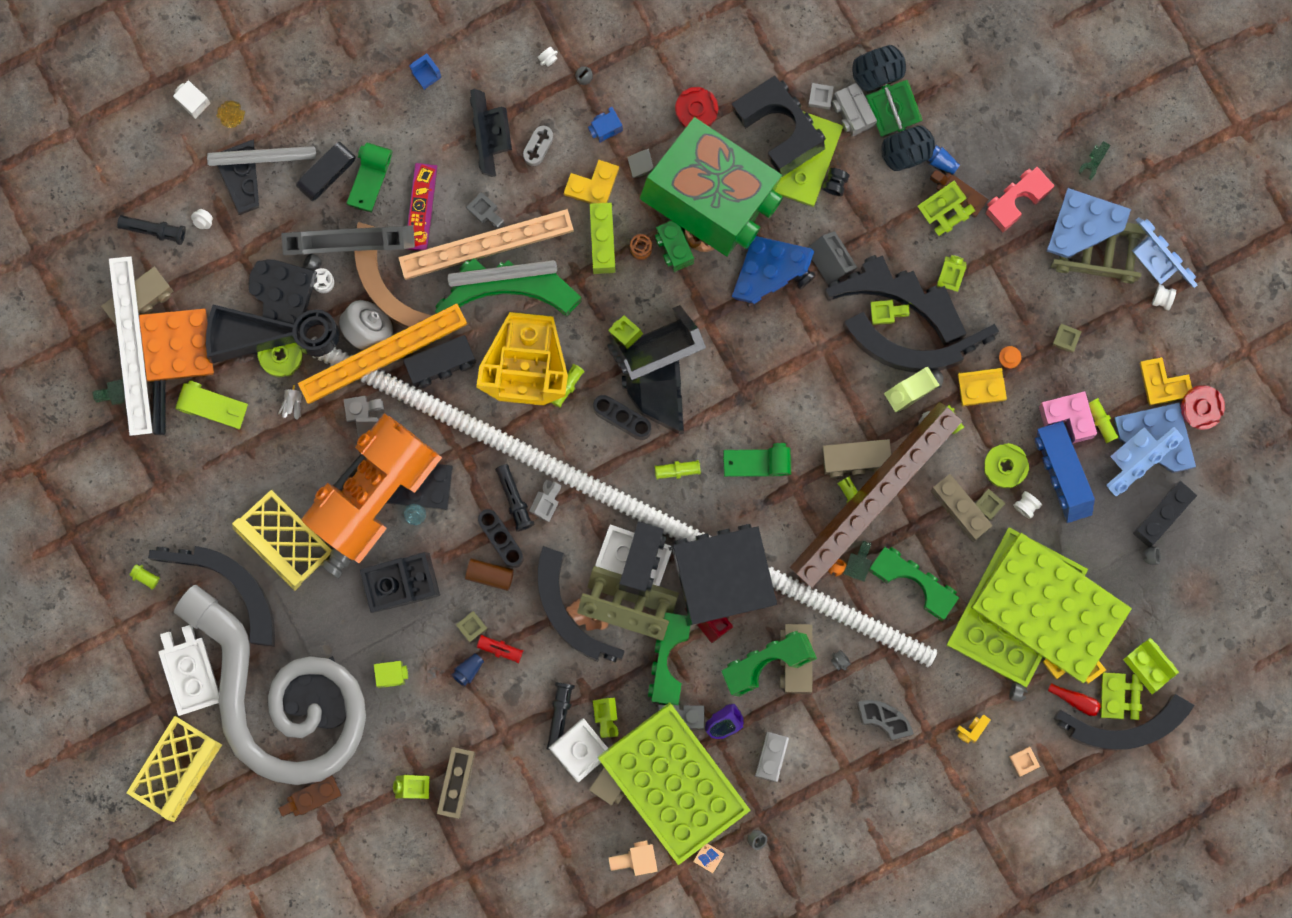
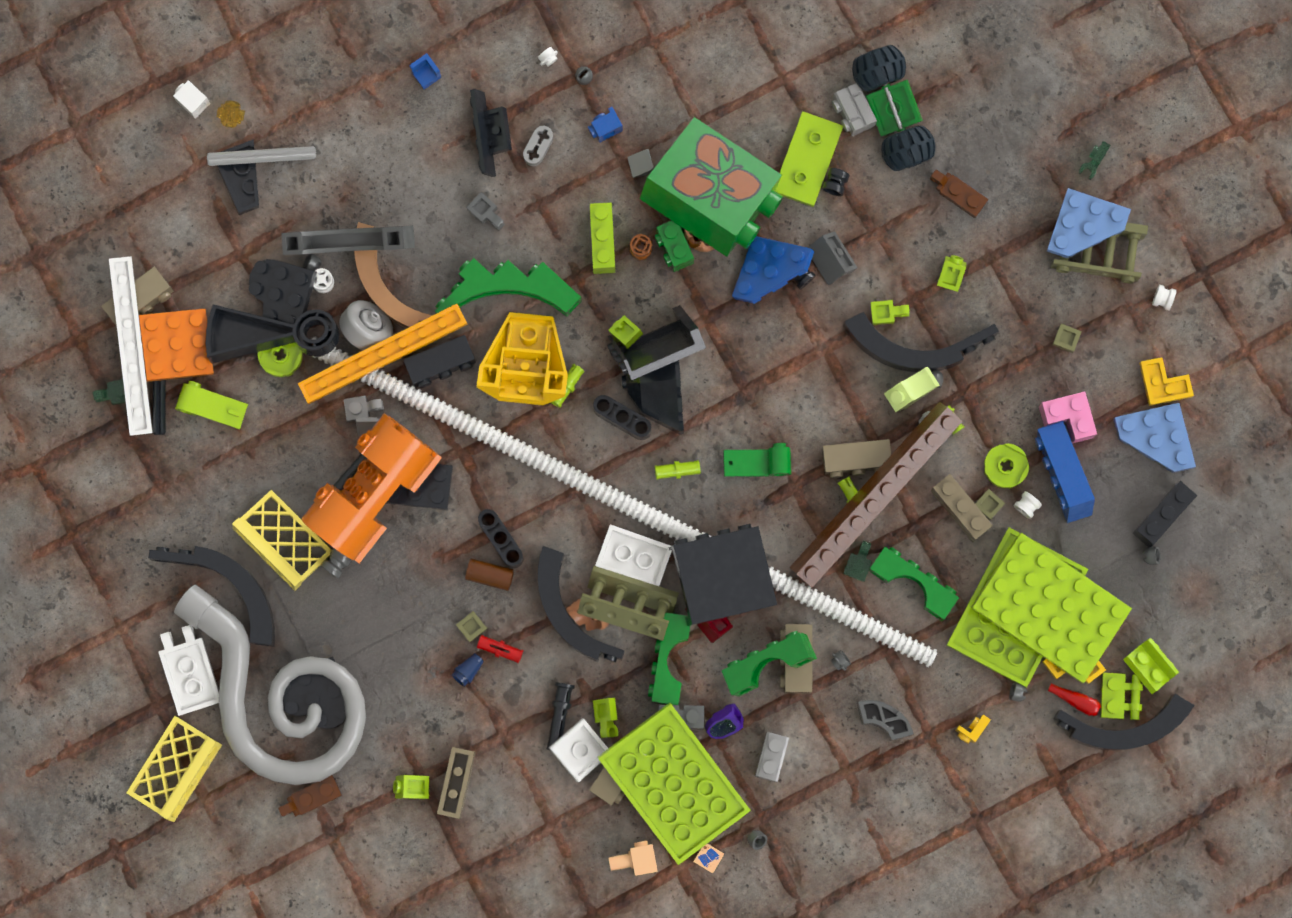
black pin [117,215,186,245] -> none
lime pin [129,564,160,590] -> none
white plate [191,209,213,229] -> none
flat silver piece [278,385,302,419] -> none
black beam [296,142,356,201] -> none
green door [347,142,392,213] -> none
black slope [360,552,440,613] -> none
lime brick [374,661,408,688] -> none
light nougat plate [398,209,574,280] -> none
clear light blue plate [404,504,426,525] -> none
tile [406,163,438,251] -> none
light grey axle [448,260,557,287] -> none
black pin [495,464,535,532] -> none
light grey plate [529,480,561,522] -> none
yellow plate [564,160,619,204] -> none
black brick [619,521,667,597] -> none
red tile [675,87,718,128] -> none
black arch [732,75,826,177] -> none
light grey plate [808,83,834,110] -> none
black arch [824,255,967,346] -> none
orange hinge [828,559,847,576] -> none
lime plate [918,180,975,236] -> none
blue cone [928,145,960,175] -> none
yellow plate [957,368,1007,406] -> none
coral arch [985,167,1055,232] -> none
orange plate [999,346,1021,368] -> none
light nougat tile [1009,747,1040,777] -> none
lime pin [1089,398,1118,444] -> none
light blue bracket [1106,427,1184,496] -> none
light blue bracket [1132,217,1198,288] -> none
tile [1181,385,1225,430] -> none

